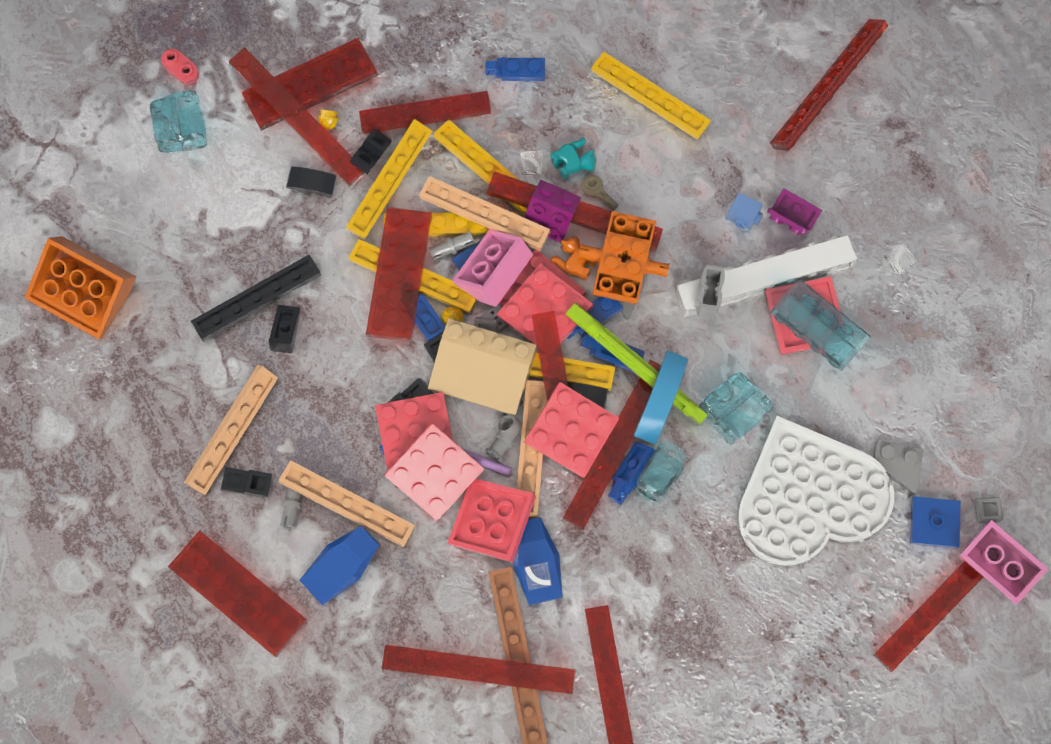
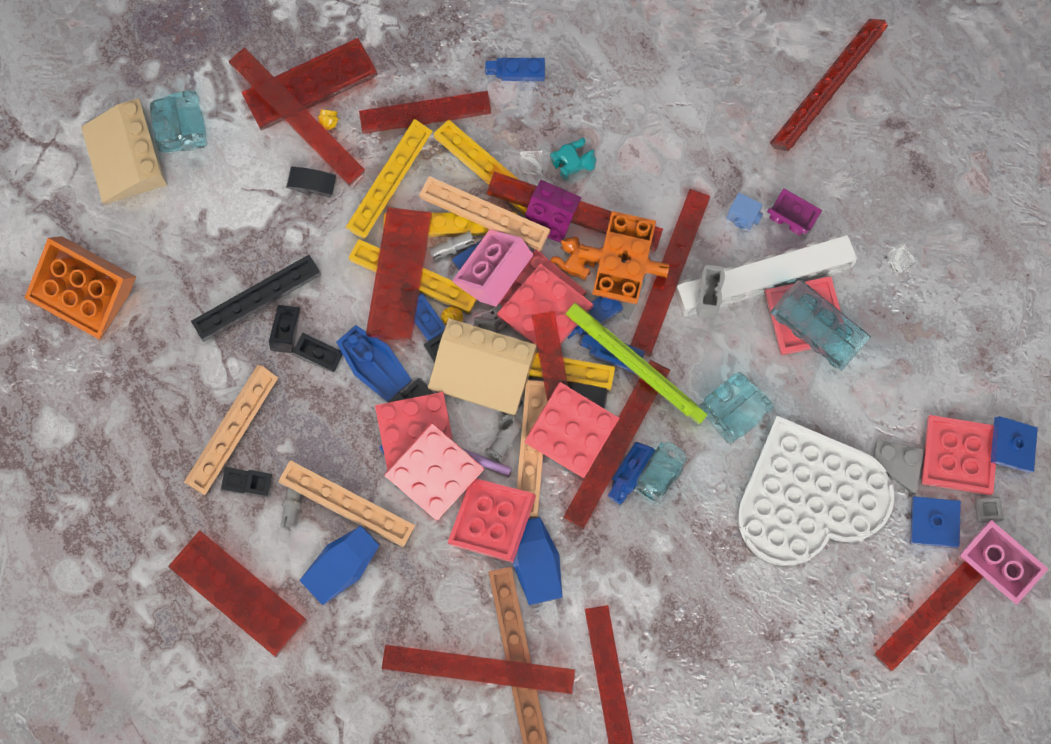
coral plate [161,49,199,85] -> none
black slope [349,128,392,175] -> none
clear tile [524,562,552,591] -> none
dark tan plate [581,175,619,211] -> none
yellow plate [591,52,711,140] -> none
dark azure slope [634,350,688,445] -> none
none -> tan slope [81,98,167,205]
none -> black slope [291,333,343,373]
none -> blue piece [336,325,412,402]
none -> clear red plate [630,189,710,357]
none -> coral plate [921,415,996,495]
none -> blue plate [991,416,1038,473]

